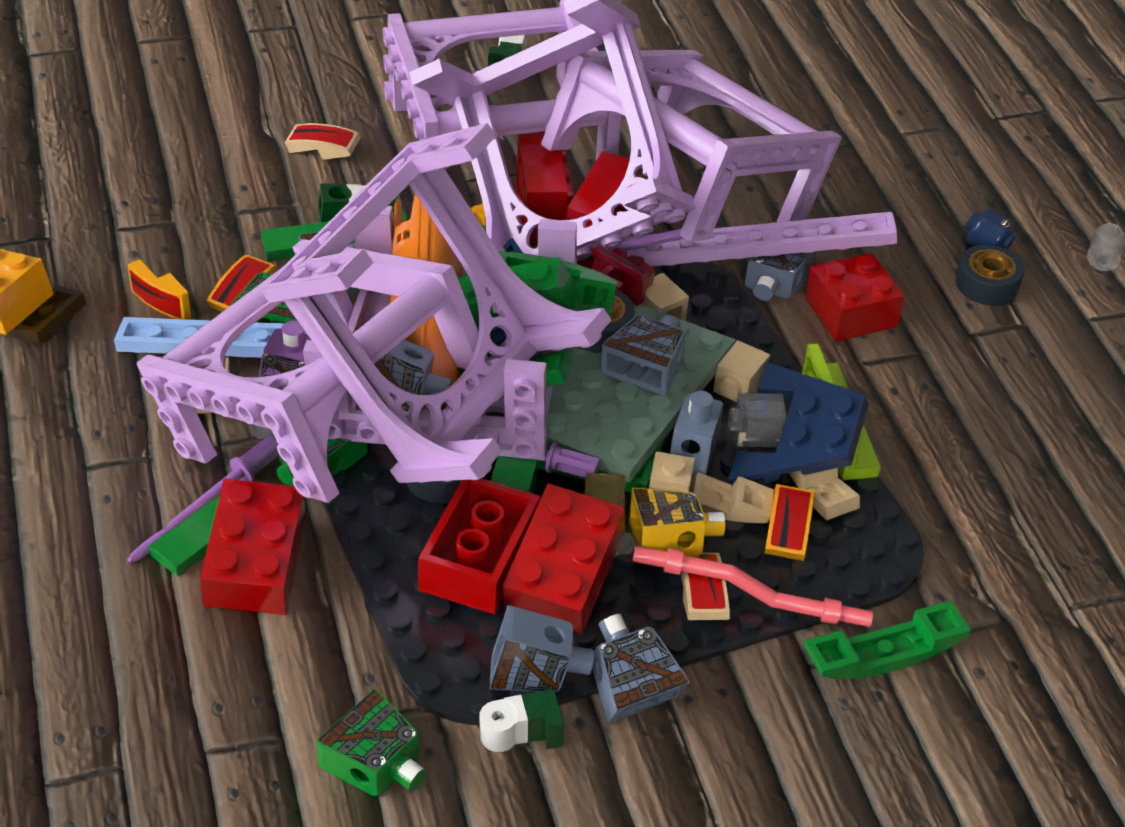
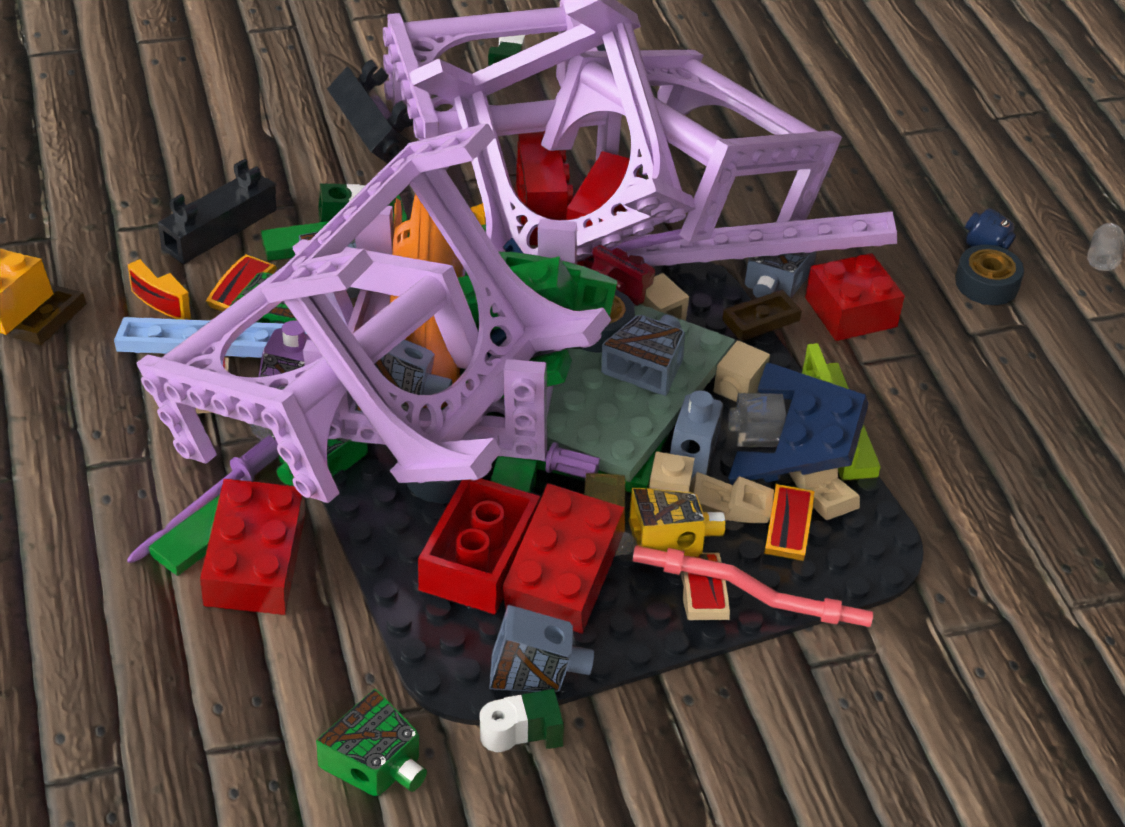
slope [285,123,361,160] -> none
torso [592,614,690,724] -> none
green slope [803,600,971,679] -> none
none -> black brick [158,159,277,264]
none -> black brick [327,60,413,164]
none -> dark brown plate [722,289,802,341]

